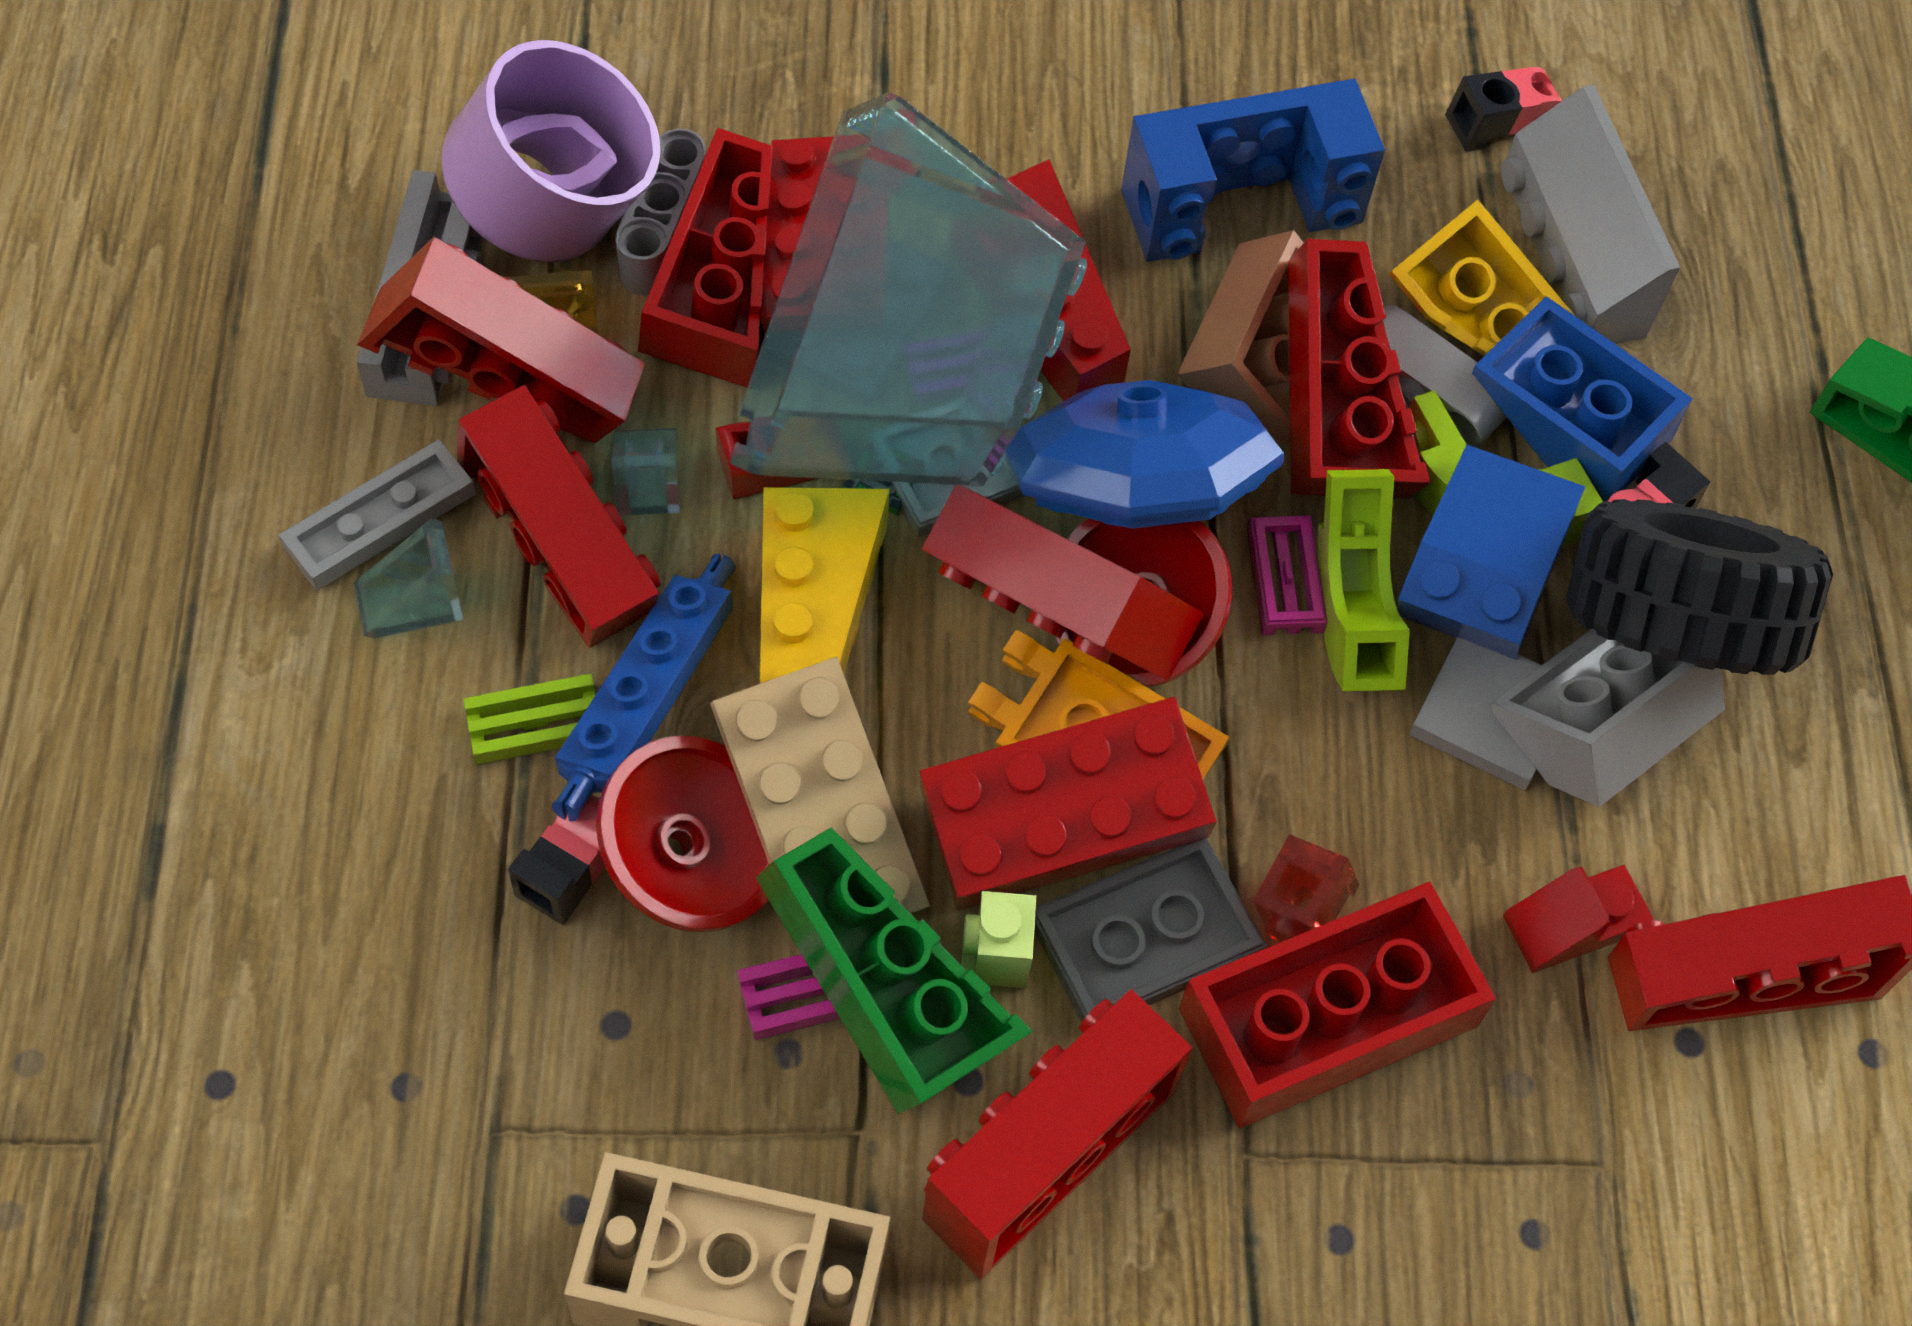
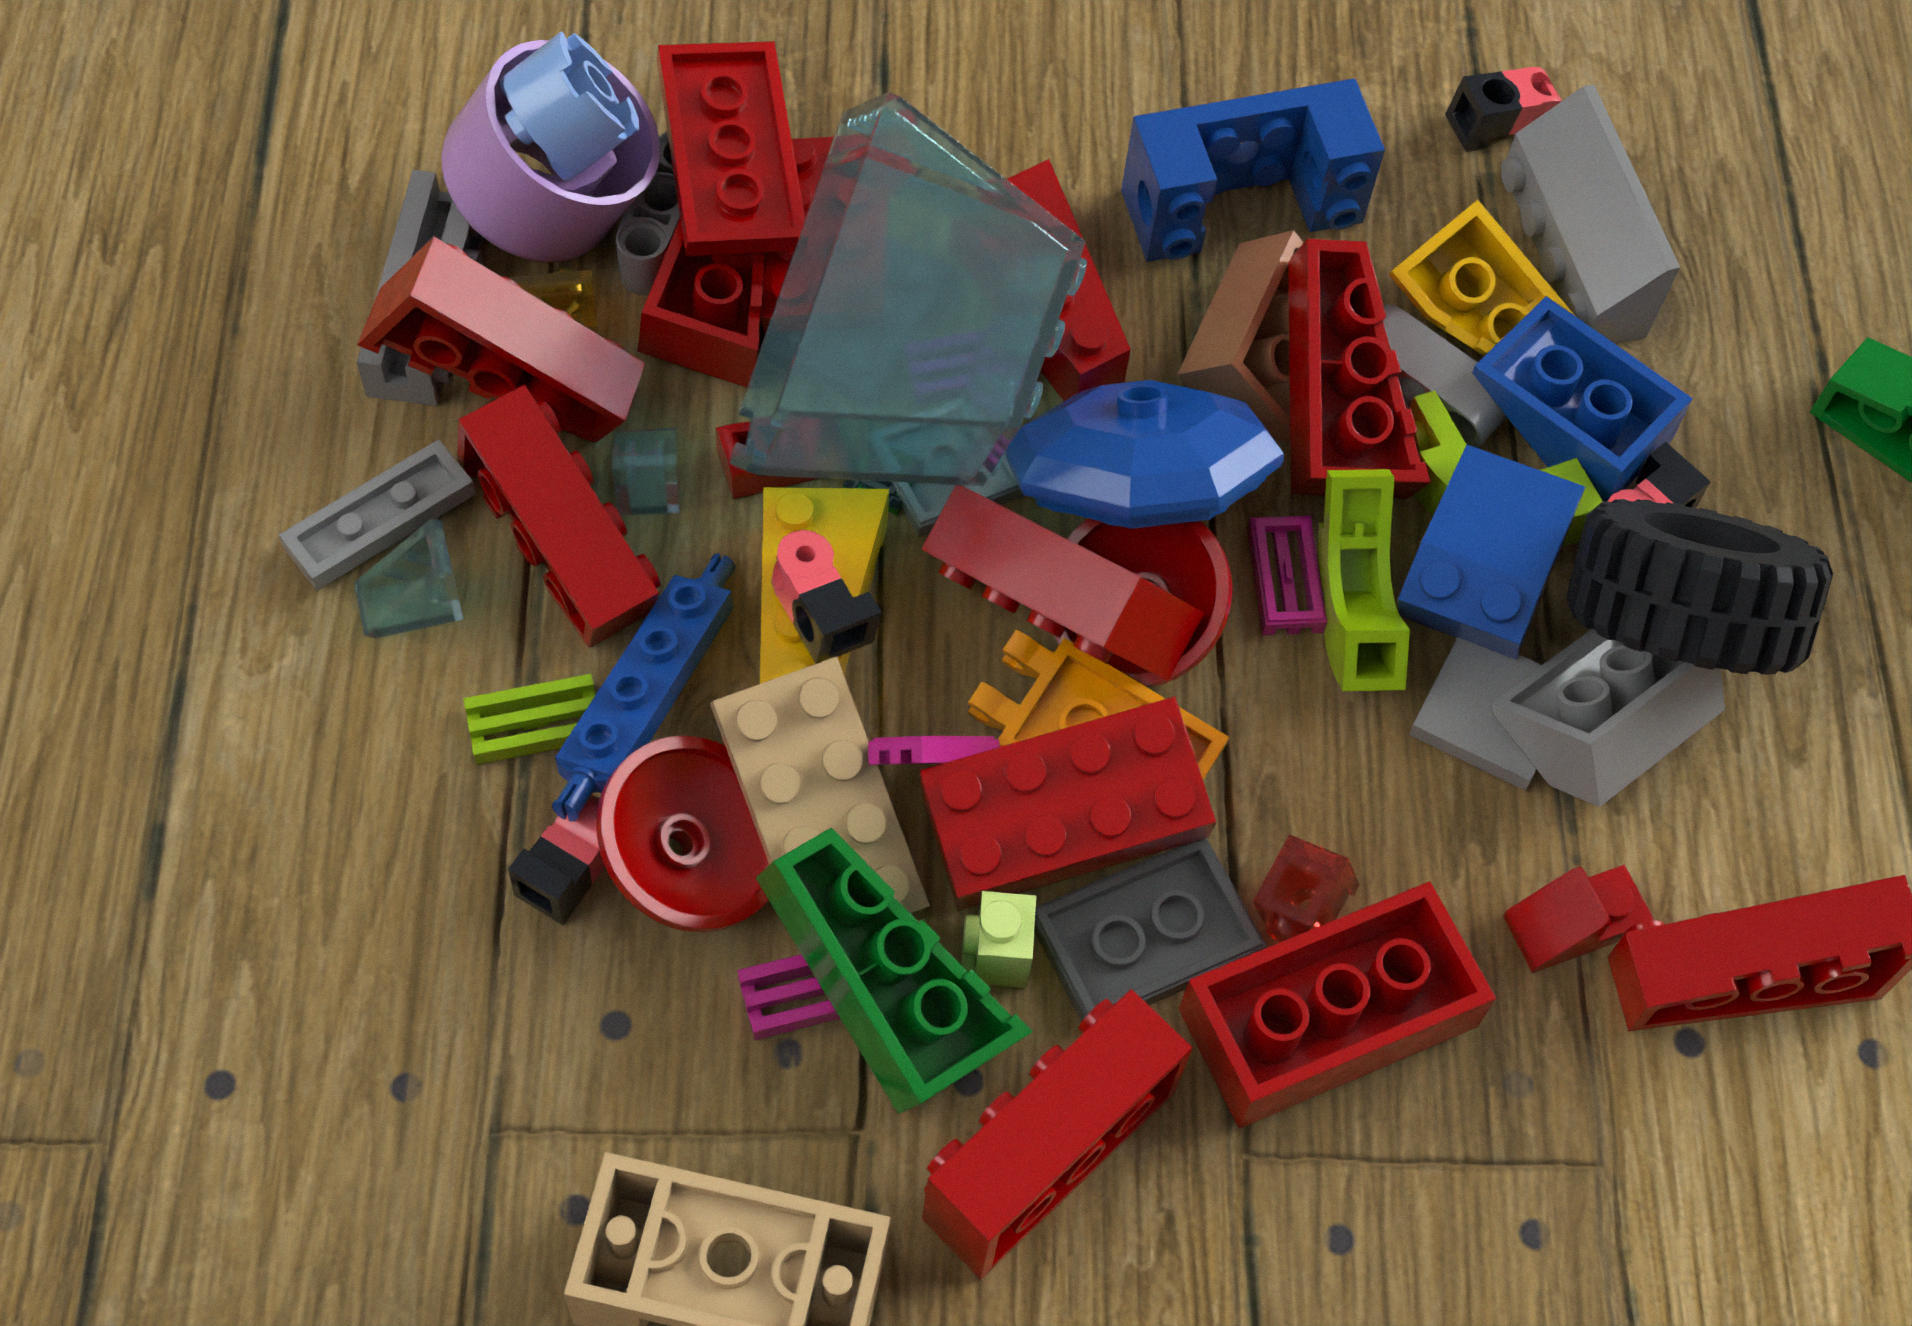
none -> light blue brick [499,31,639,180]
none -> red plate [657,41,808,256]
none -> leg [772,530,882,664]
none -> dark pink tile [868,736,999,765]

